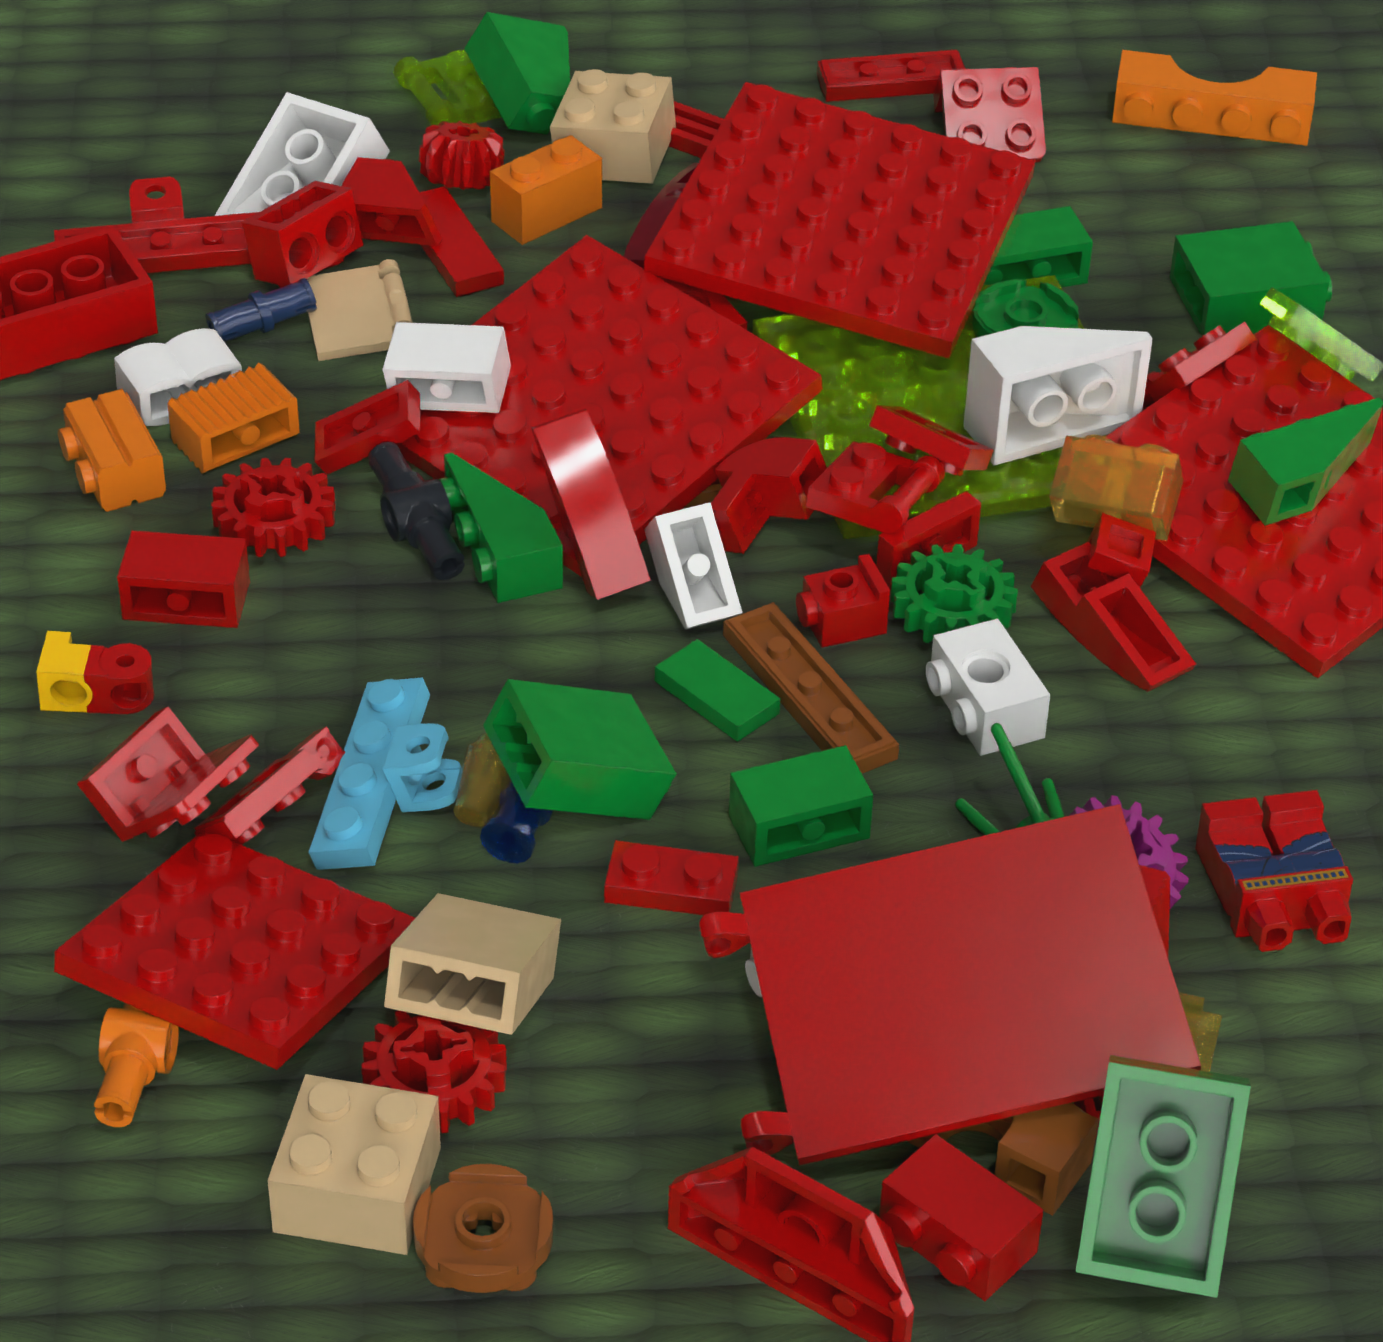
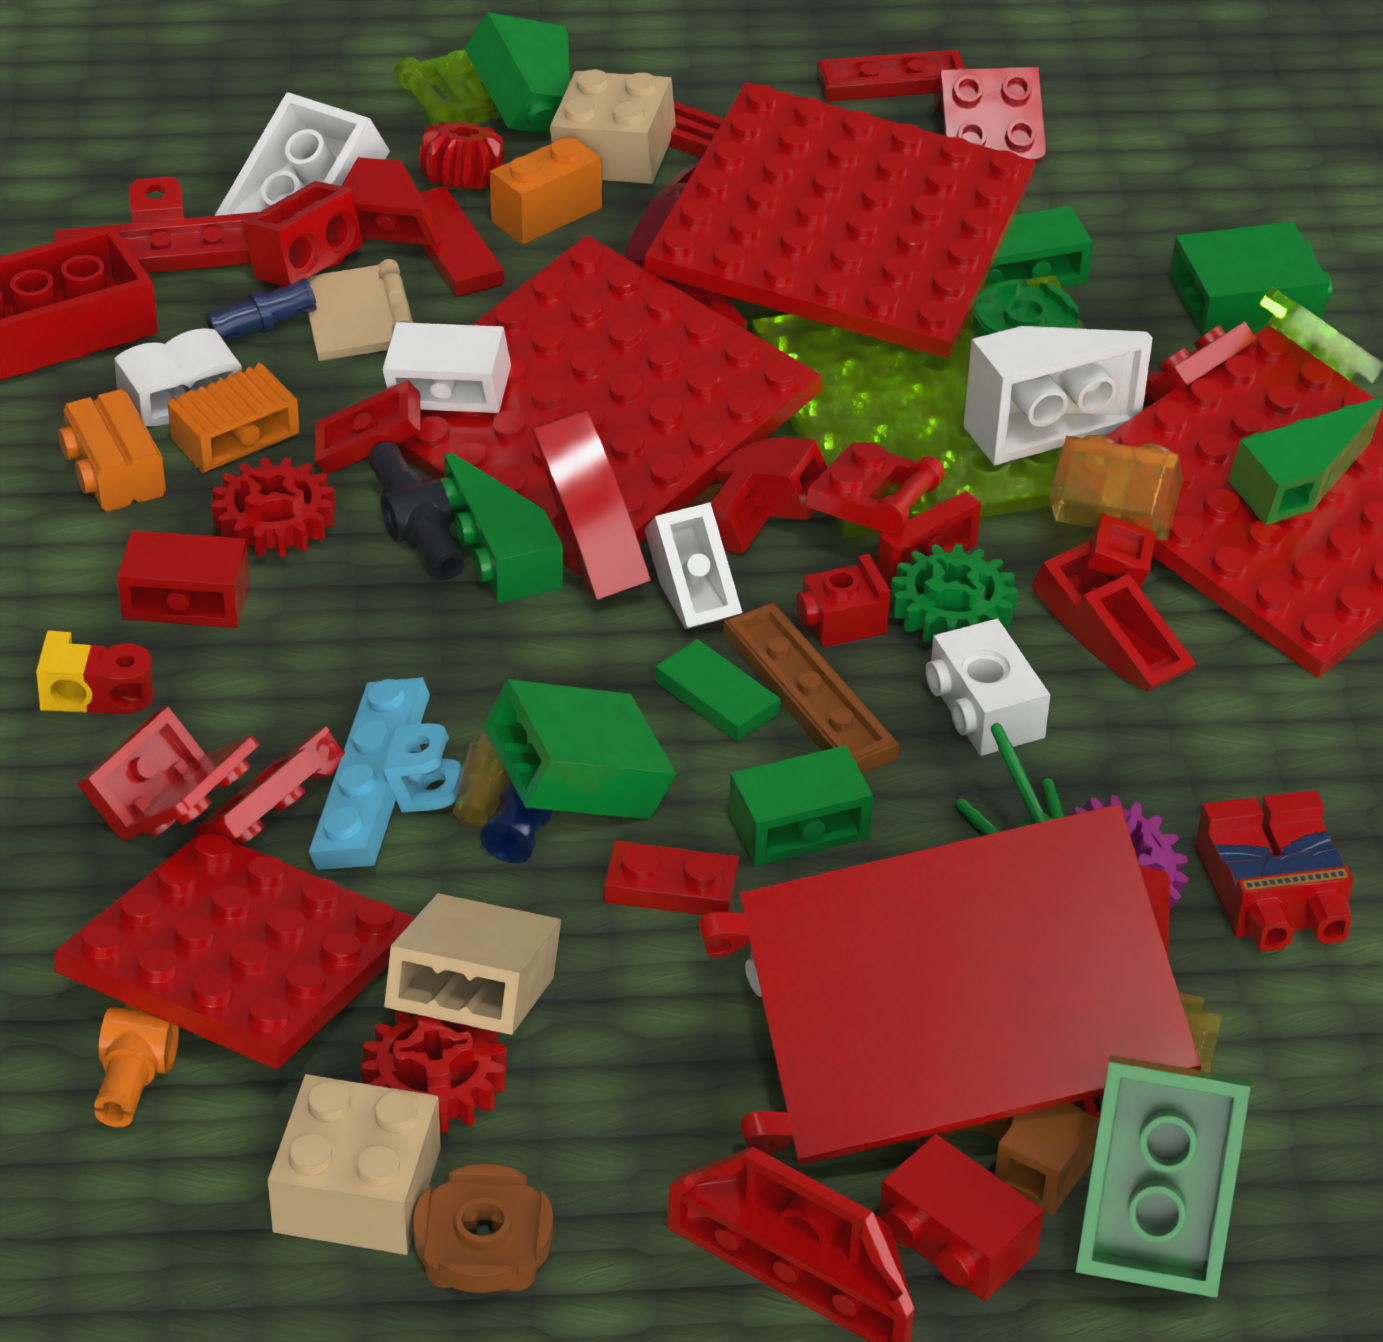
red plate [869,405,994,476] -> none
orange arch [1112,50,1317,146] -> none

